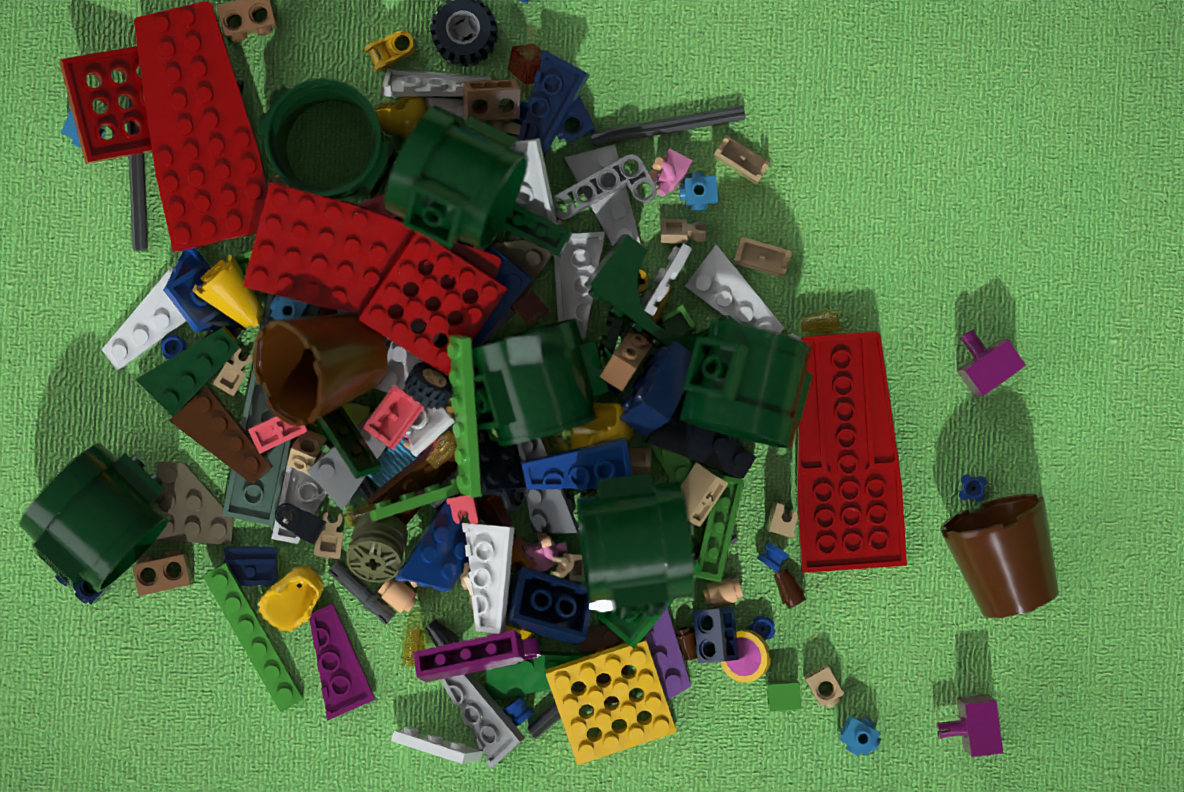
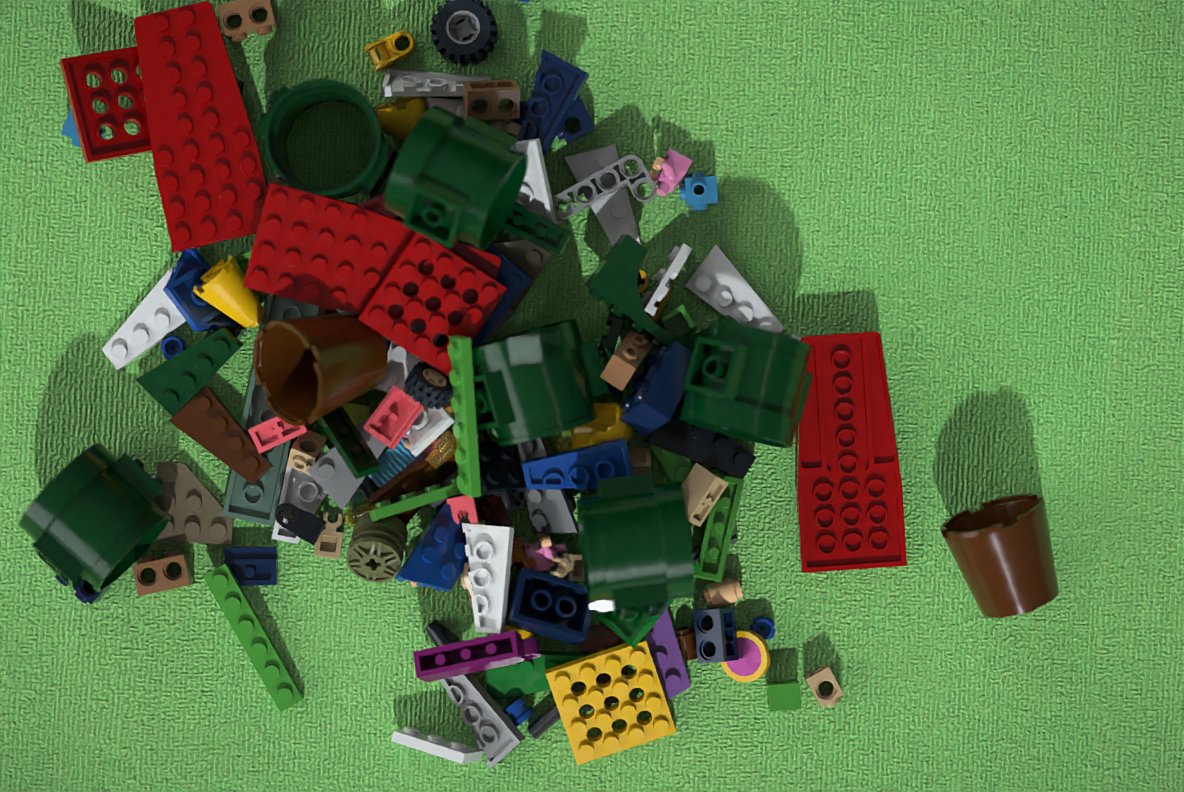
dark grey axle [126,97,148,251] -> none
tan plate [209,348,252,396] -> none
yellow piece [257,566,324,632] -> none
dark azure brick [270,296,311,320] -> none
magenta wing [309,603,376,721] -> none
dark grey pin [328,560,396,625] -> none
light nougat brick [378,578,418,614] -> none
clear yellow cone [400,629,425,667] -> none
clear red panel [508,44,542,84] -> none
clear red panel [512,290,549,327] -> none
white wing [554,232,606,339] -> none
dark grey axle [591,106,745,146] -> none
tan plate [661,219,706,244] -> none
tan hinge [713,135,771,185] -> none
tan hinge [733,237,792,278] -> none
blue wheel [757,541,789,572] -> none
tan hinge [765,501,798,539] -> none
reddish brown cone [773,568,807,609] -> none
clear yellow cone [800,308,839,334] -> none
dark azure brick [838,714,881,756] -> none
magenta brick [936,694,1003,757] -> none
magenta brick [957,329,1026,397] -> none
blue plate [959,474,987,502] -> none

